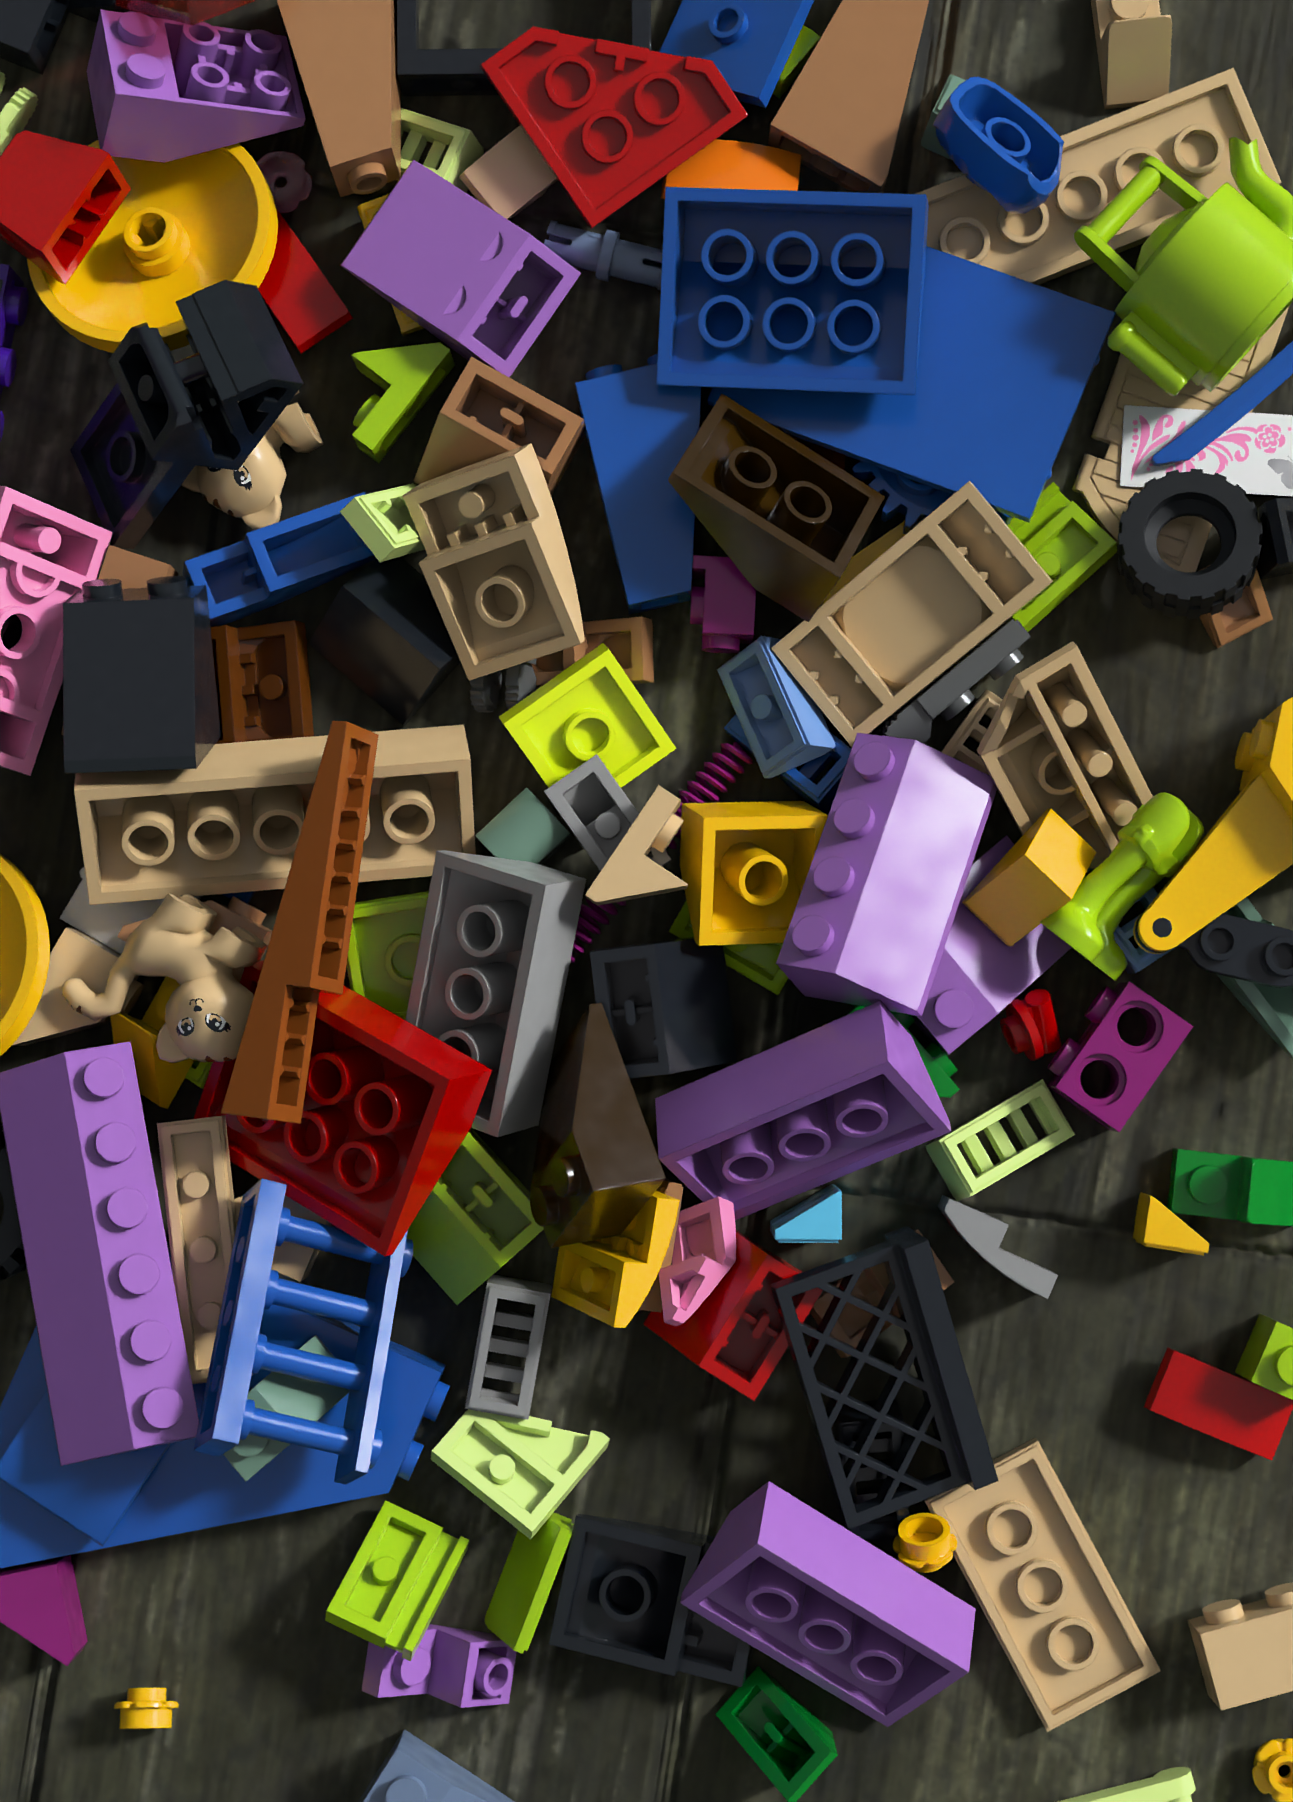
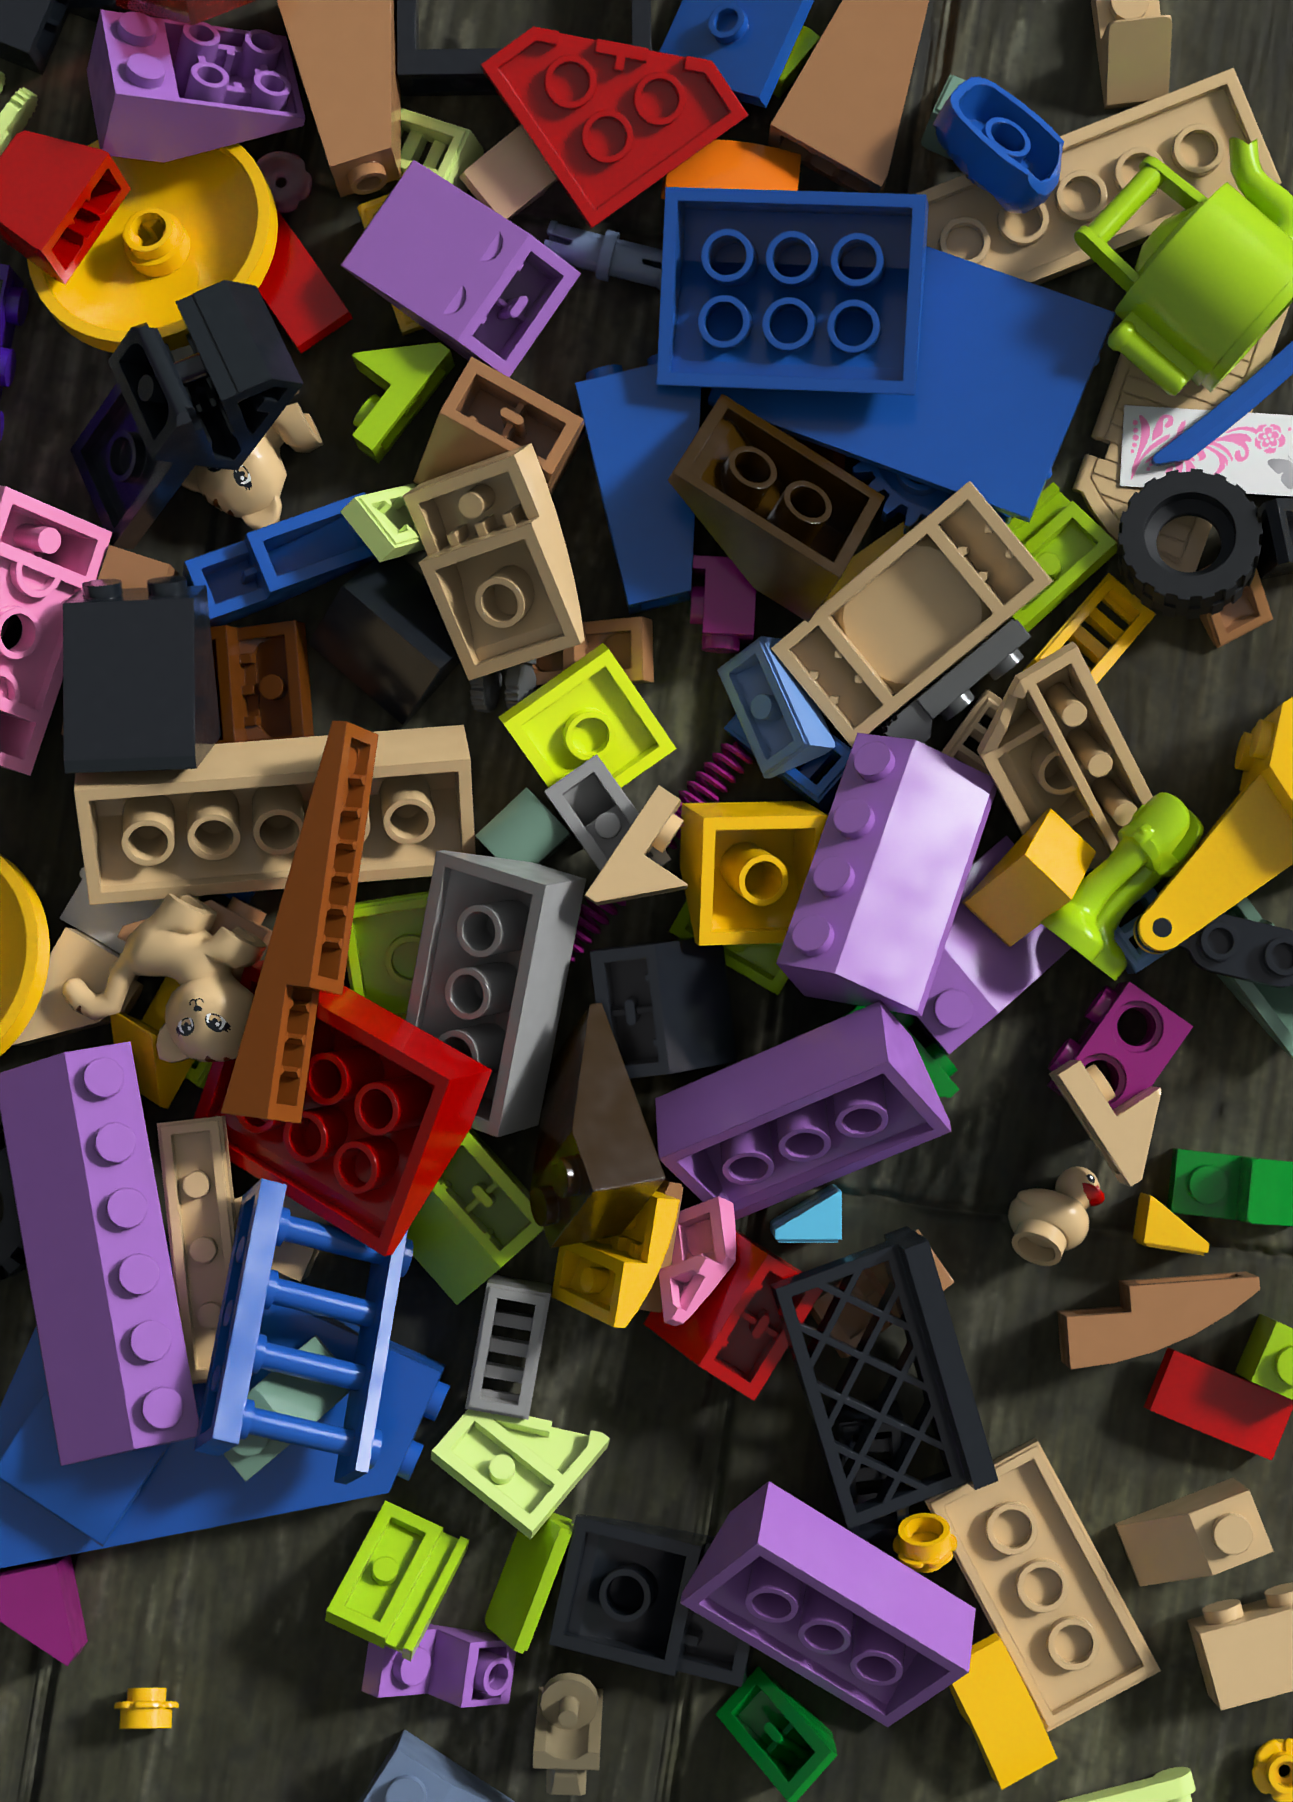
yellowish green slope [926,1079,1075,1201] -> none
light grey slope [938,1195,1058,1299] -> none
red plate [1000,989,1061,1061] -> none
none -> dark tan hips [533,1673,603,1796]
none -> yellow slope [949,1633,1058,1790]
none -> tan animal [1008,1166,1105,1266]
none -> yellow slope [1023,573,1156,684]
none -> tan slope [1049,1060,1161,1187]
none -> medium nougat slope [1057,1271,1260,1369]
none -> tan slope [1115,1478,1274,1587]

